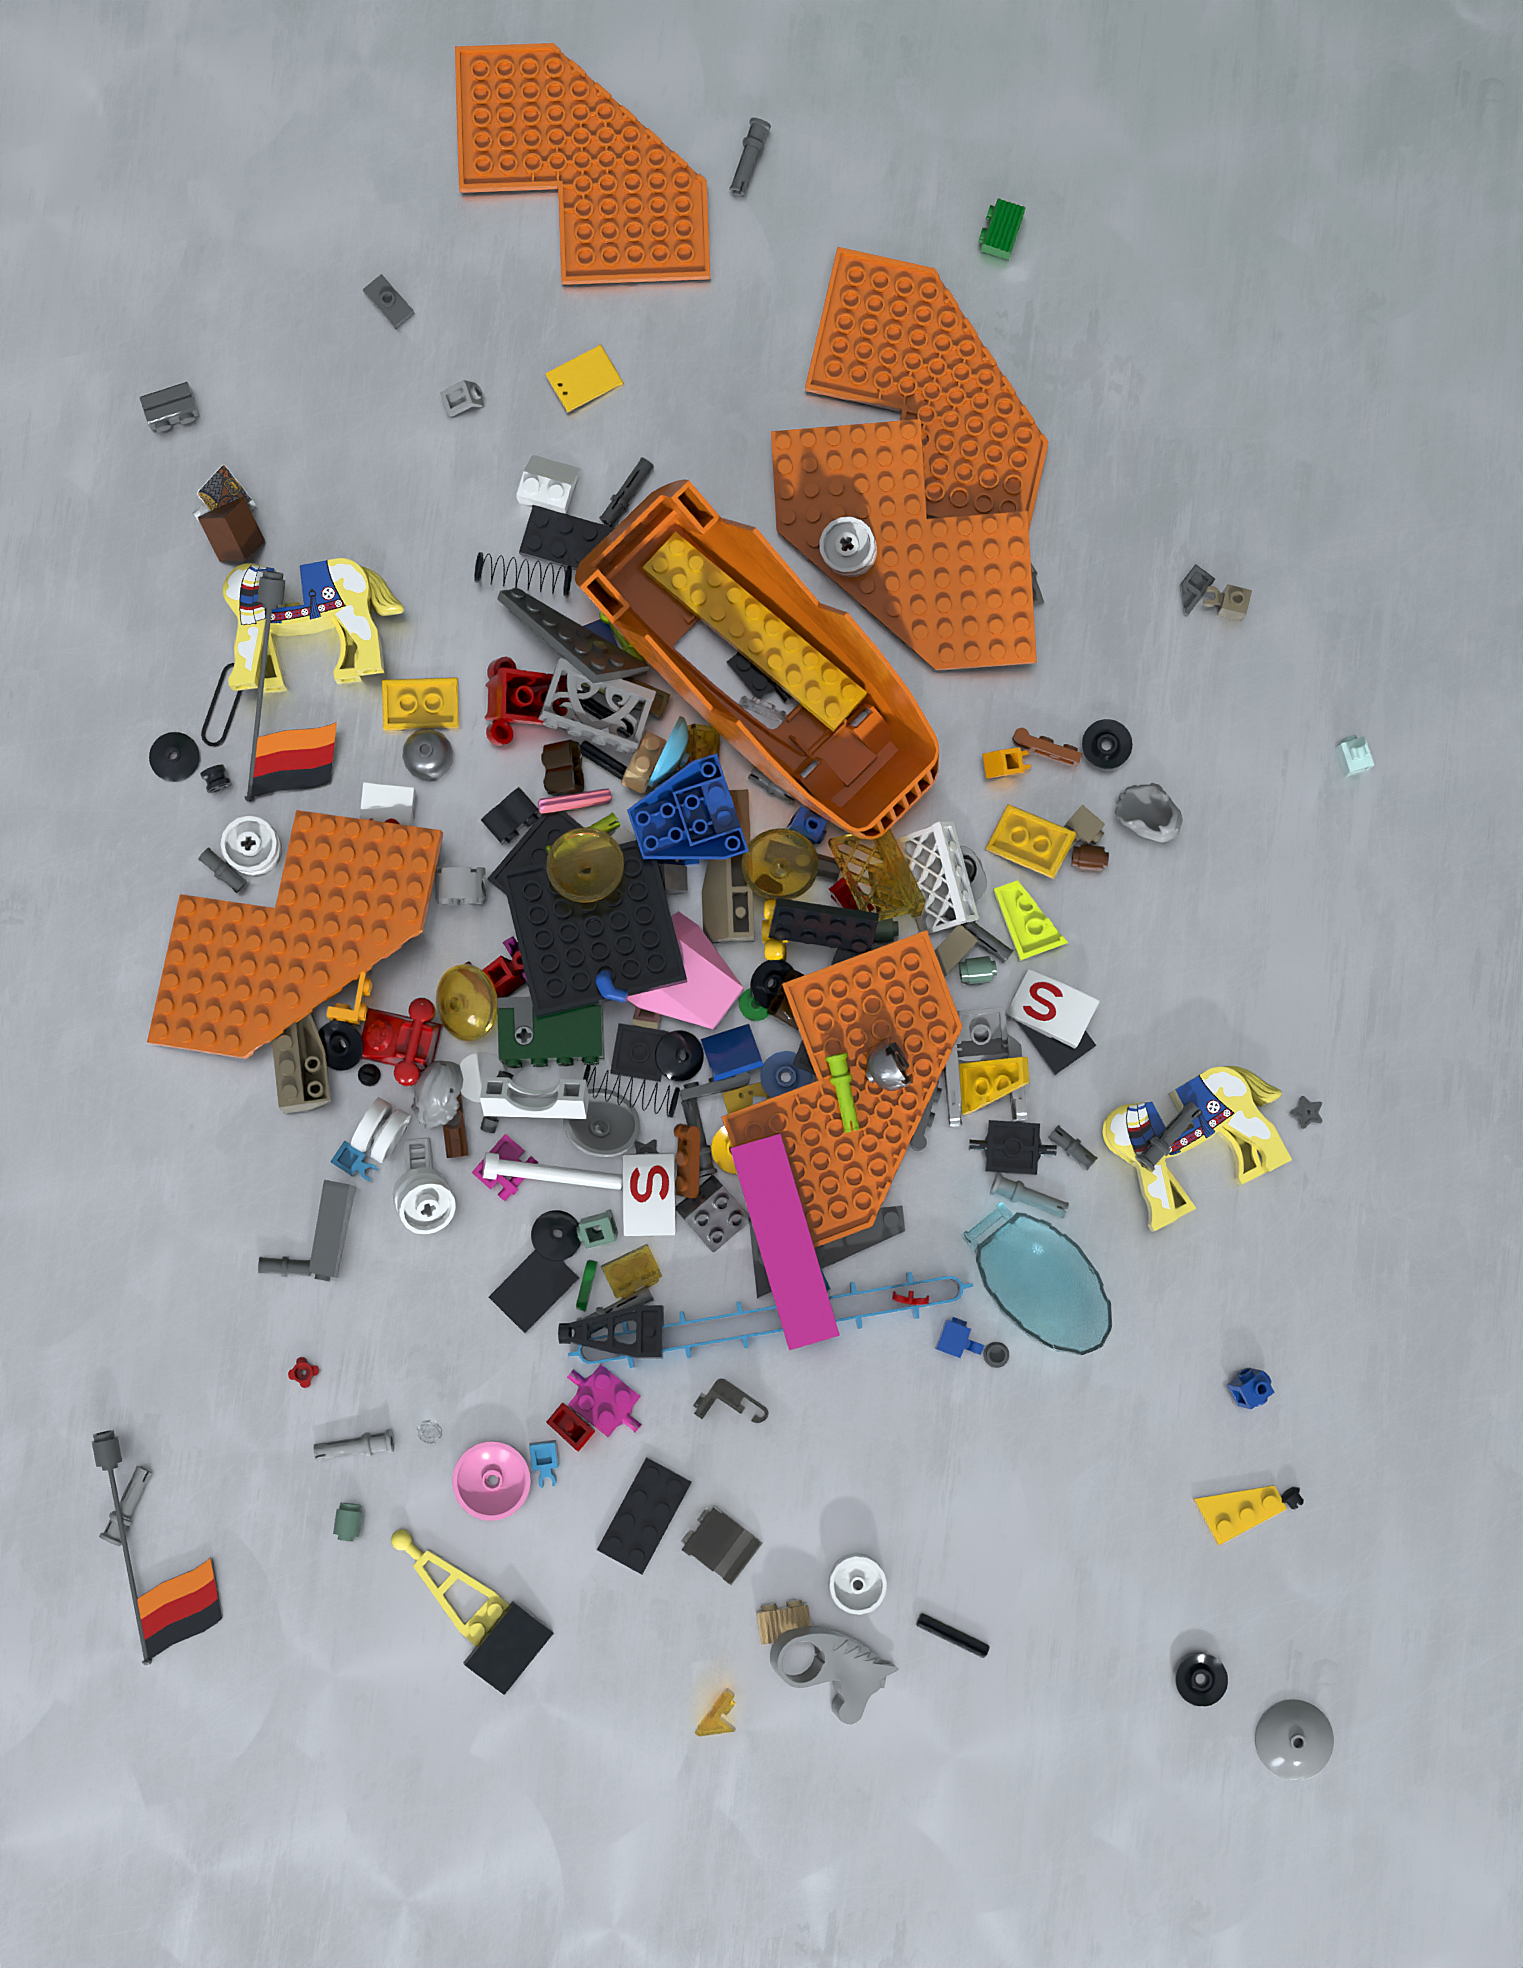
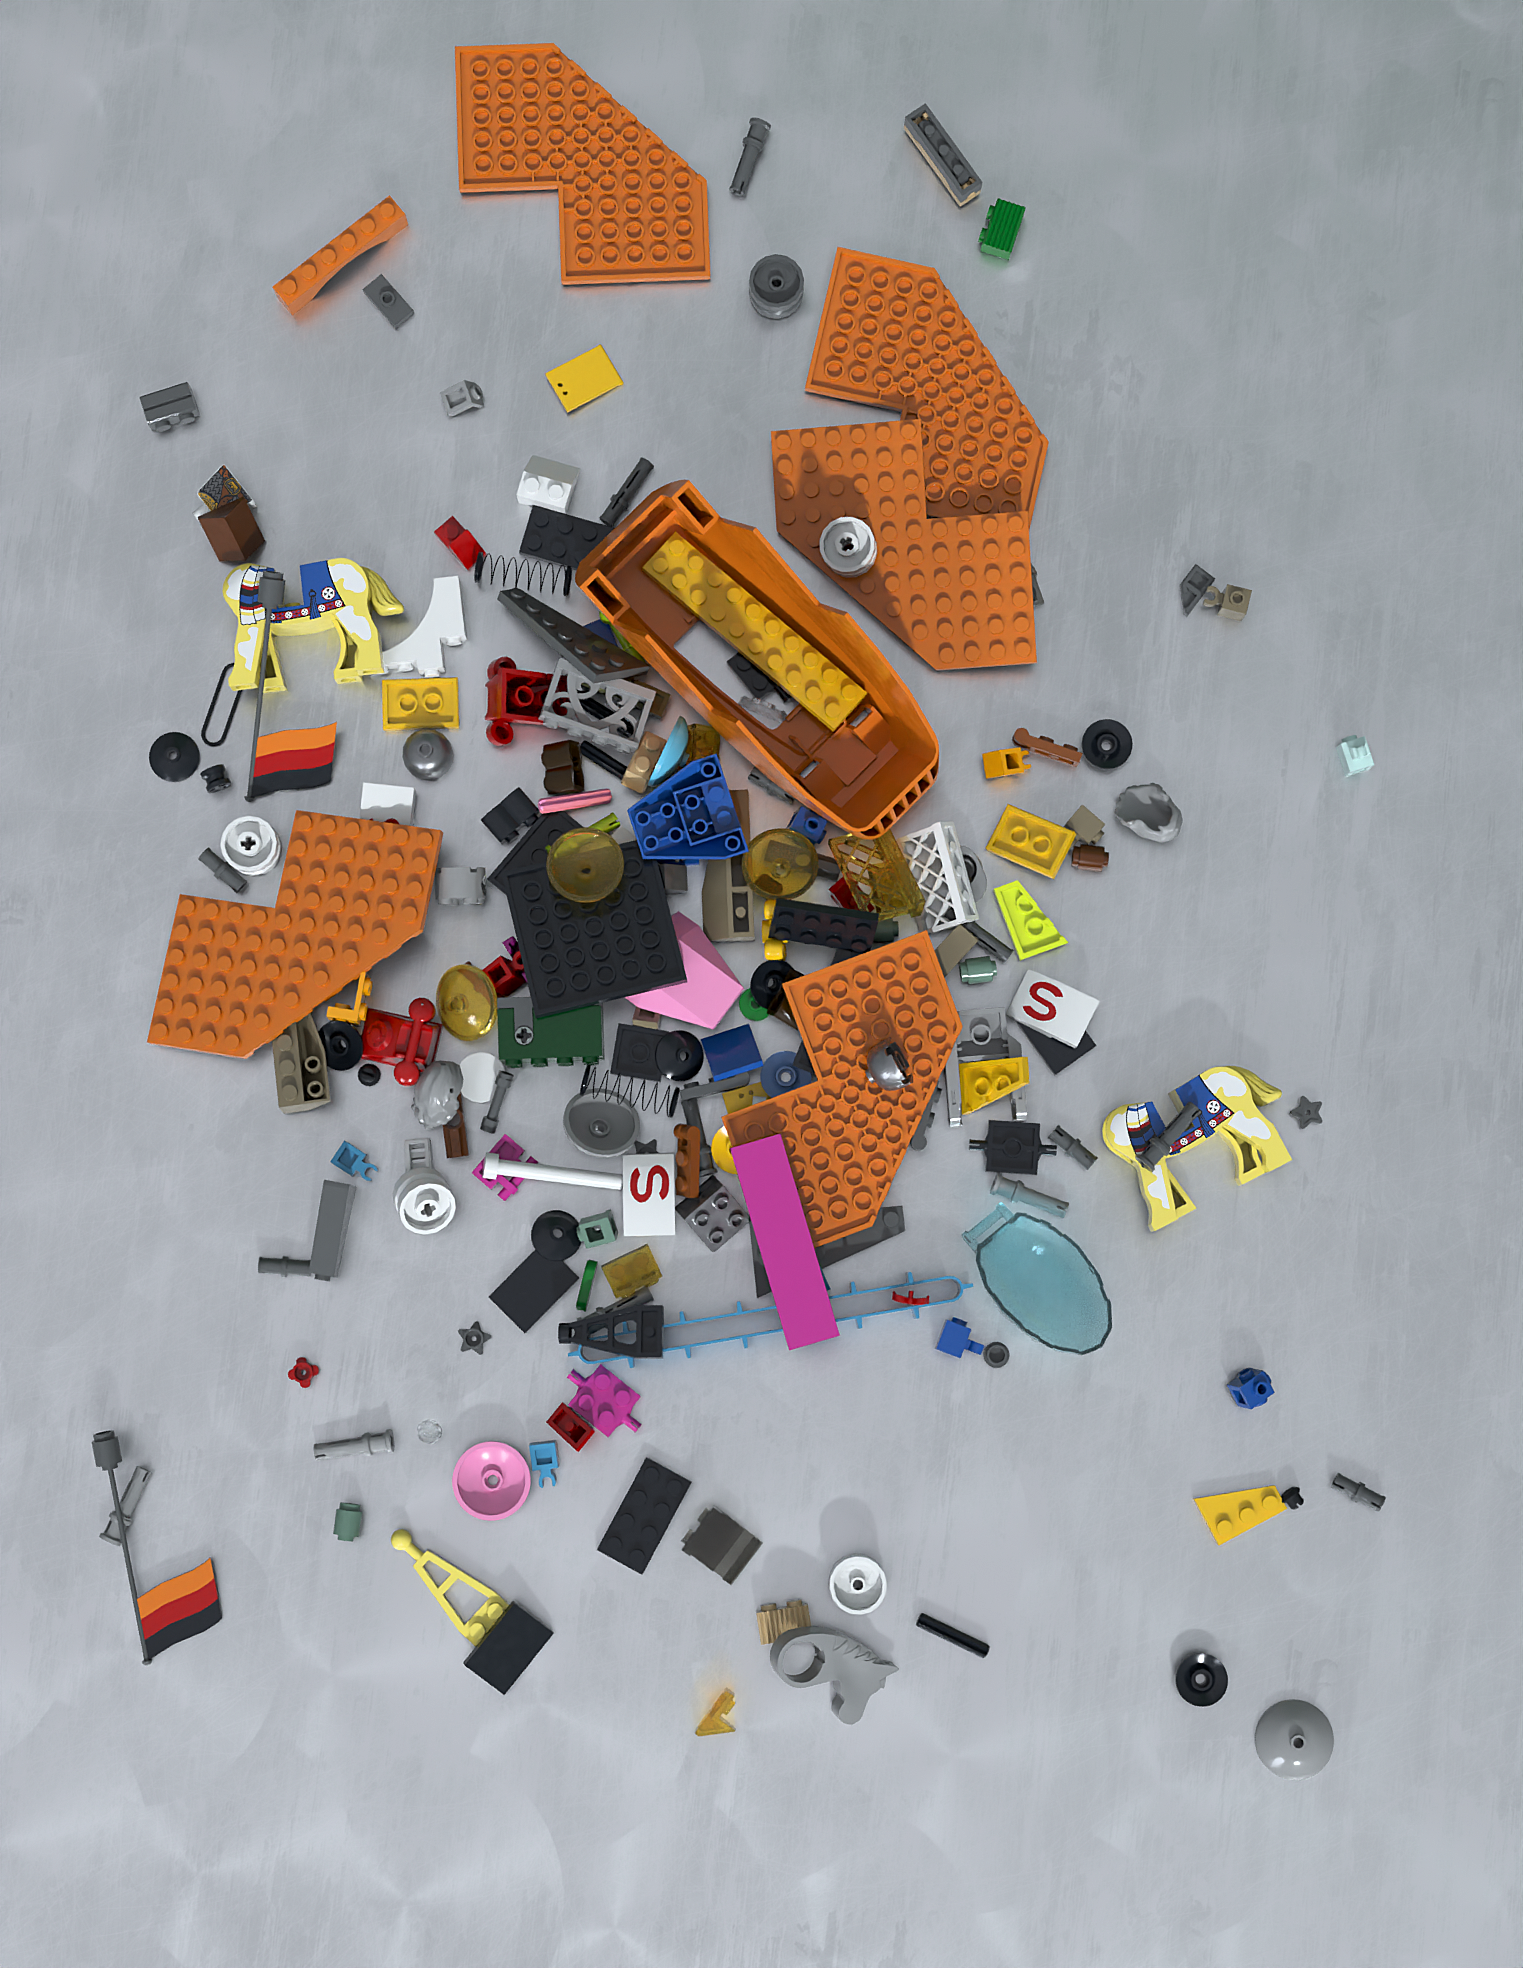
white wheel [350,1097,411,1164] -> none
white arch [480,1077,589,1119] -> none
blue arm [595,970,628,1003] -> none
clear smoke piece [693,1377,769,1423] -> none
lime pin [825,1052,860,1133] -> none
none -> orange arch [272,195,408,315]
none -> white arch [379,576,467,678]
none -> red slope [434,516,487,570]
none -> dark grey plate [458,1321,491,1355]
none -> dark grey wheel [749,254,804,319]
none -> dark grey piece [904,103,983,207]
none -> dark grey pin [1331,1473,1386,1512]

